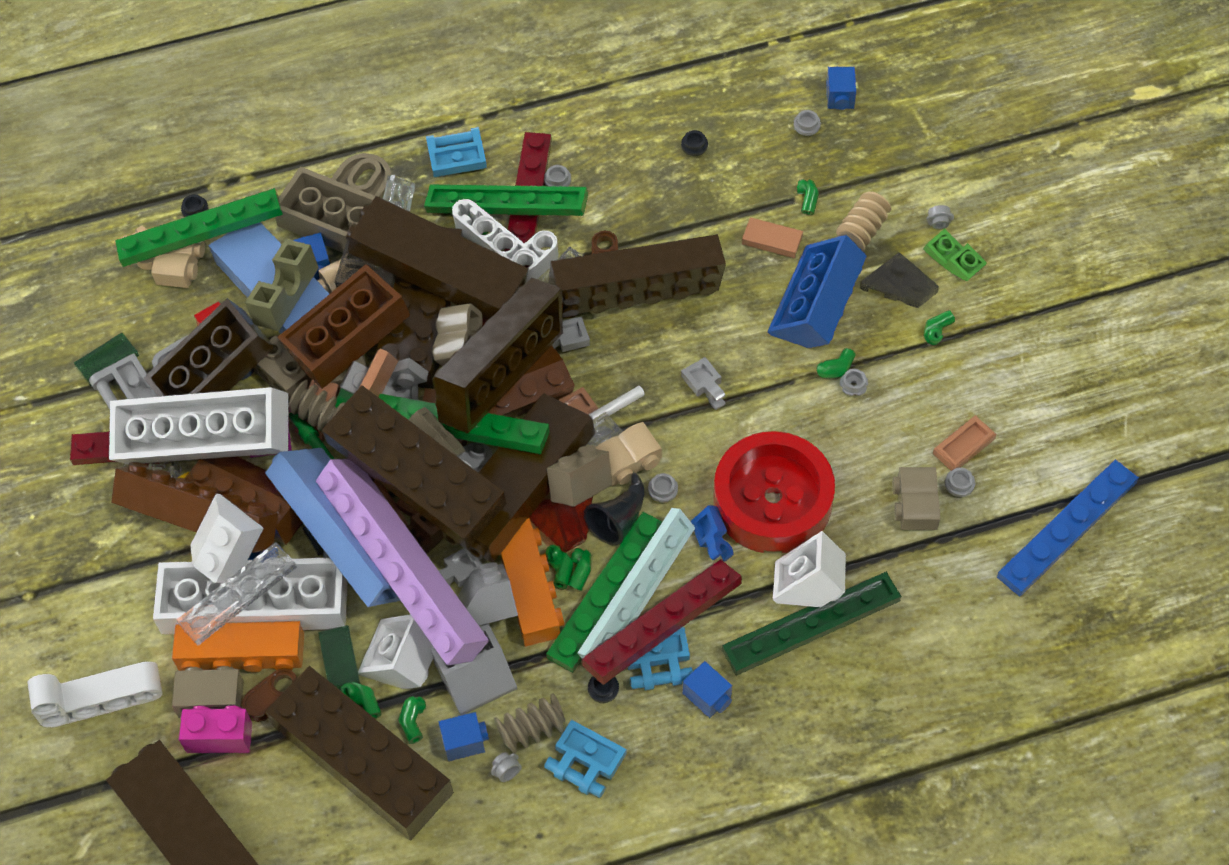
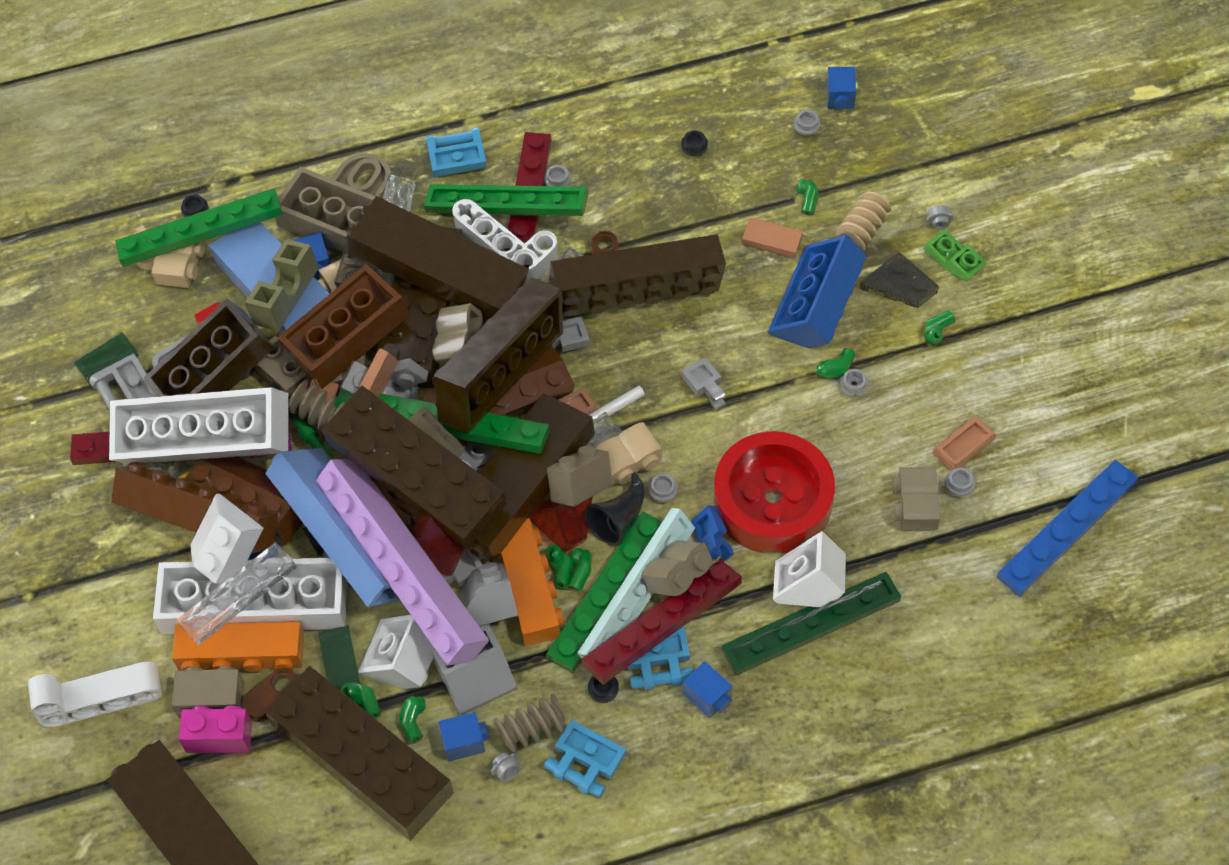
none -> clear red slope [410,515,464,576]
none -> dark tan brick [641,540,713,596]

